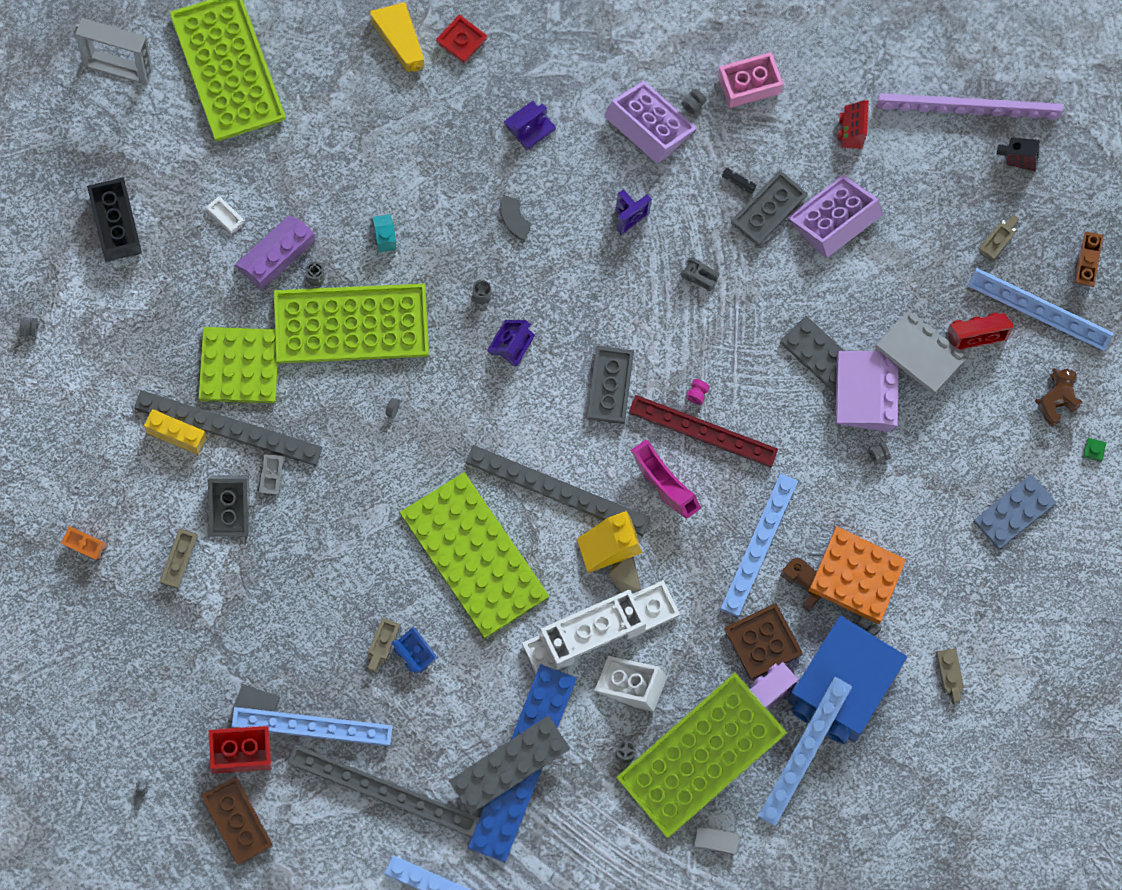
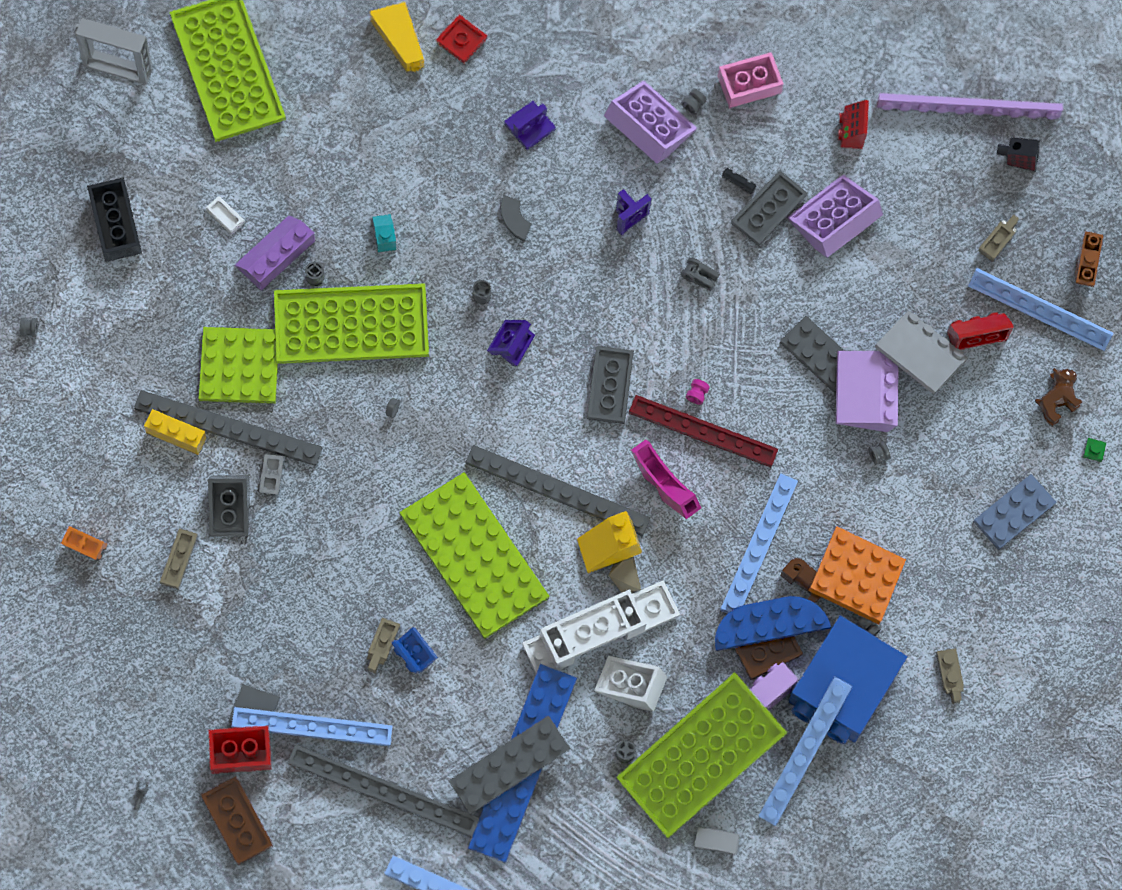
none -> blue plate [715,596,831,651]

